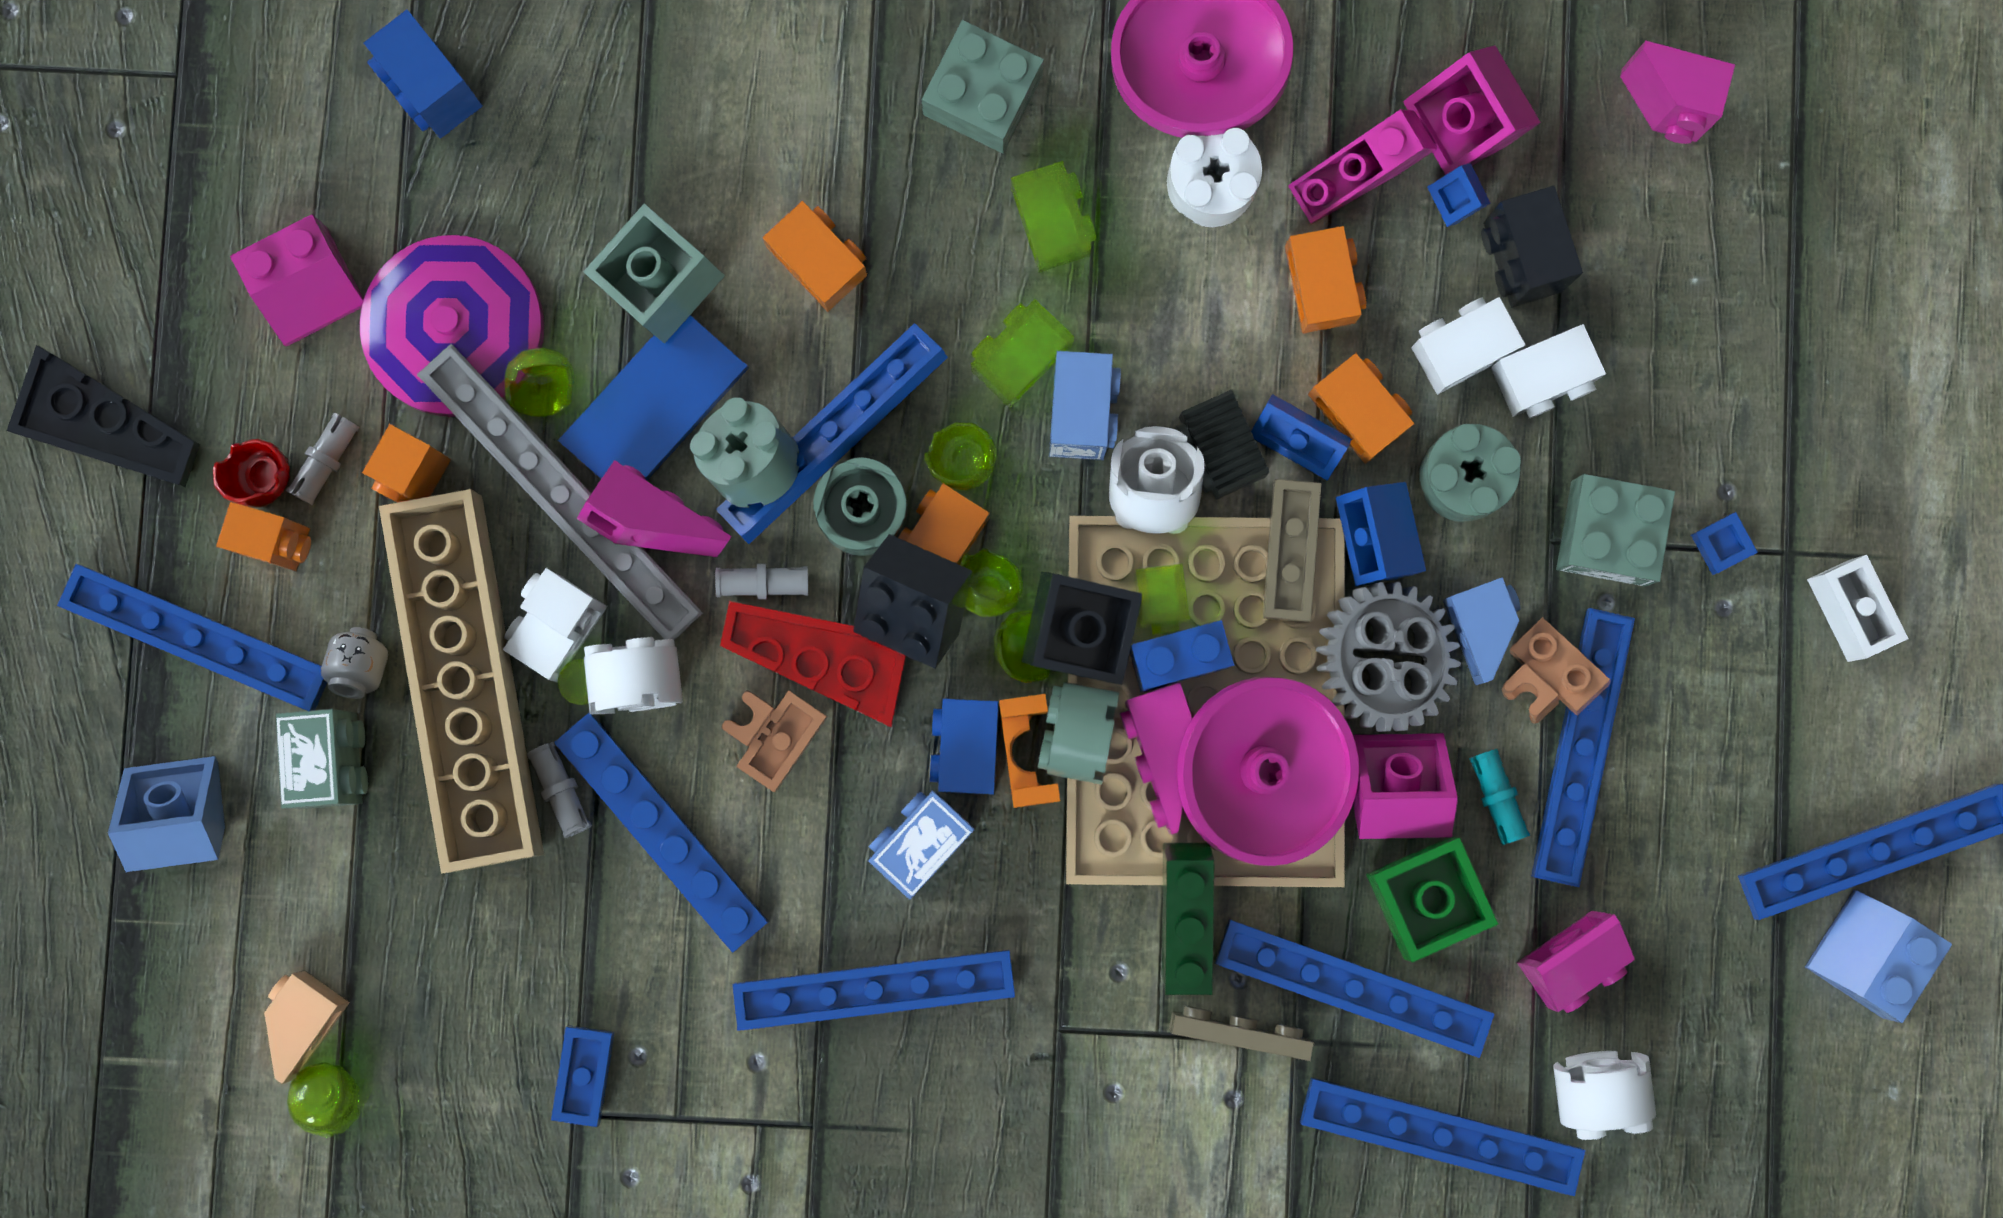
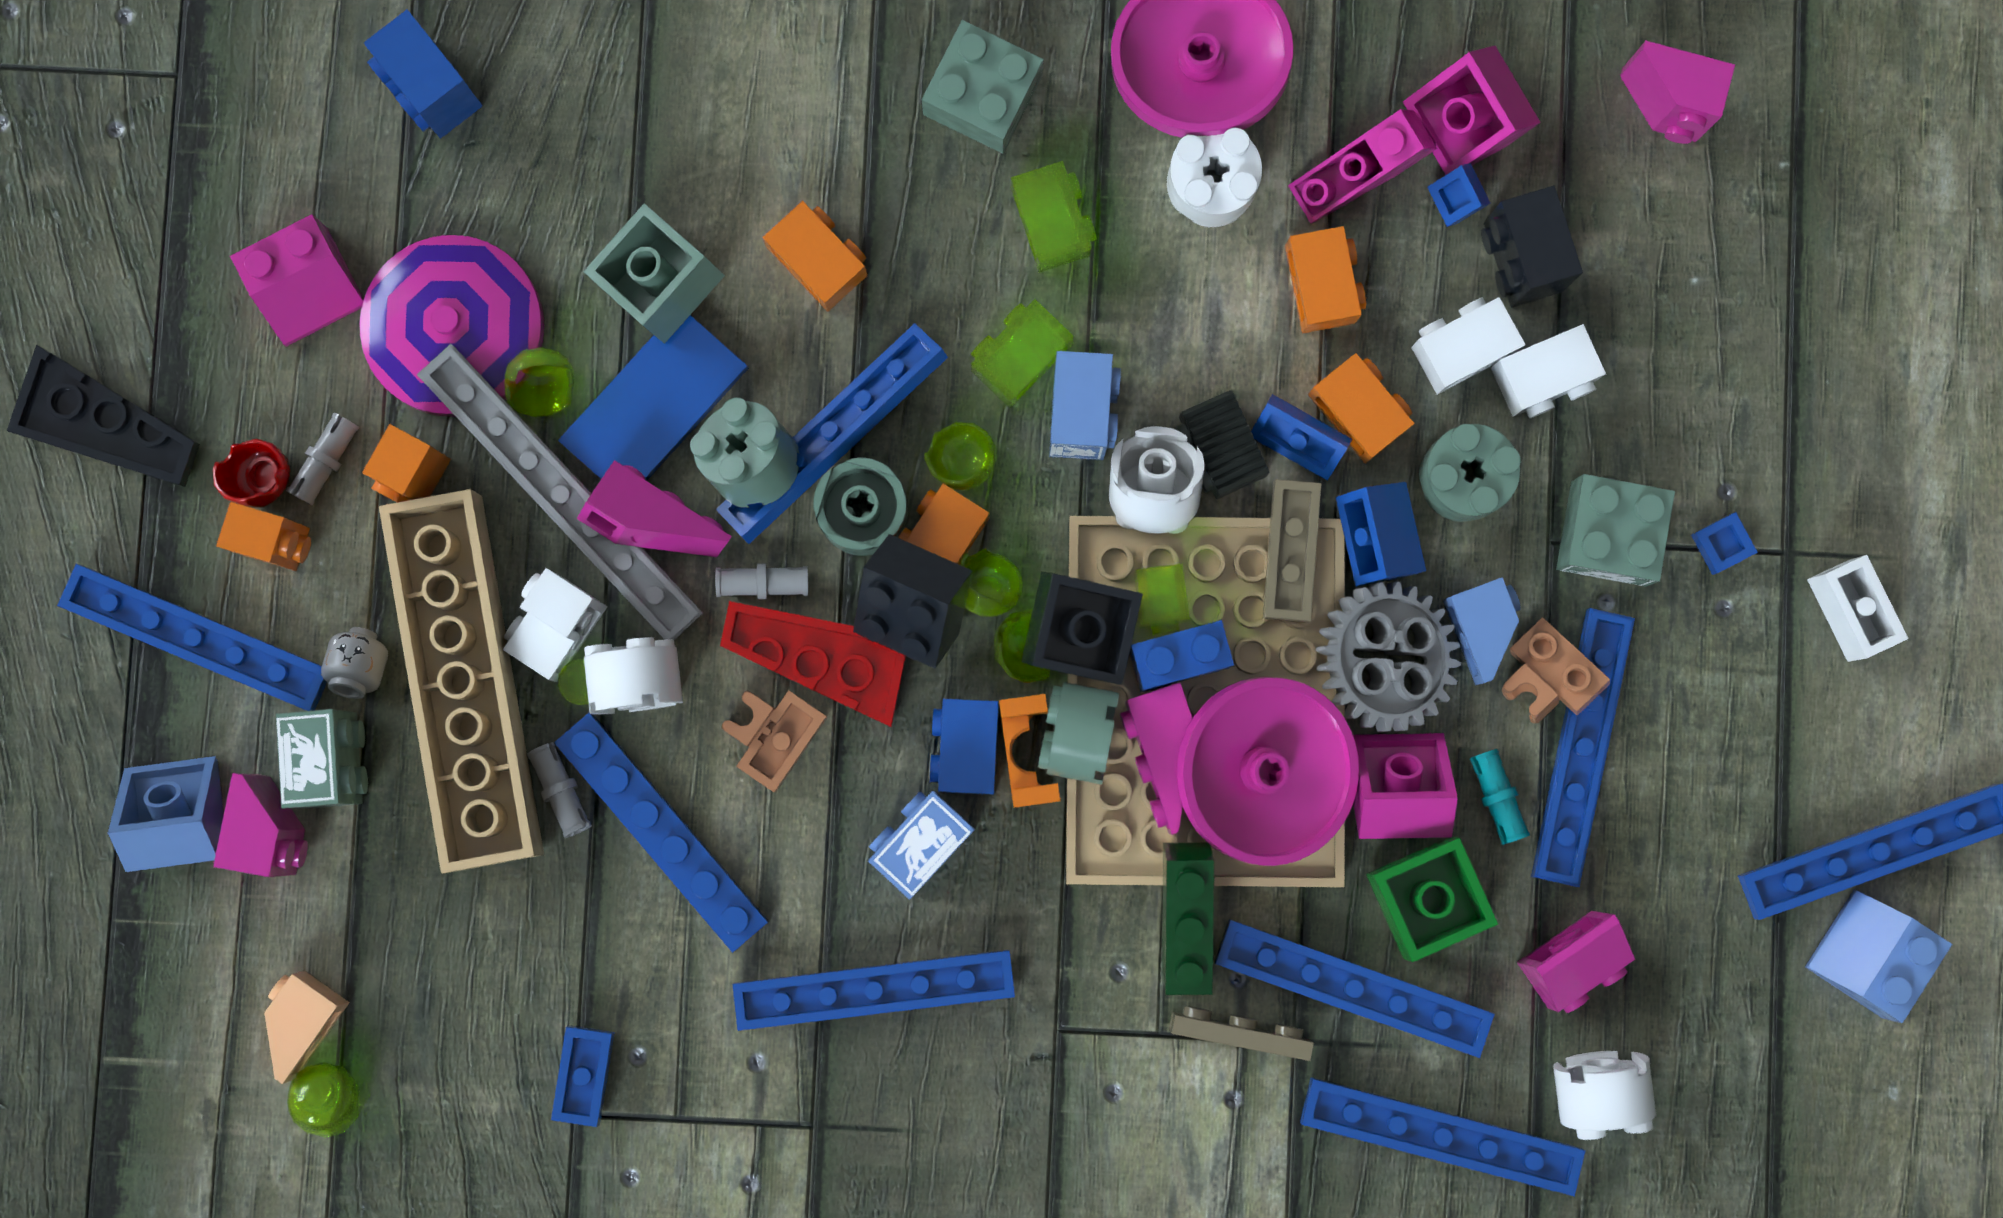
none -> dark pink slope [213,773,308,877]

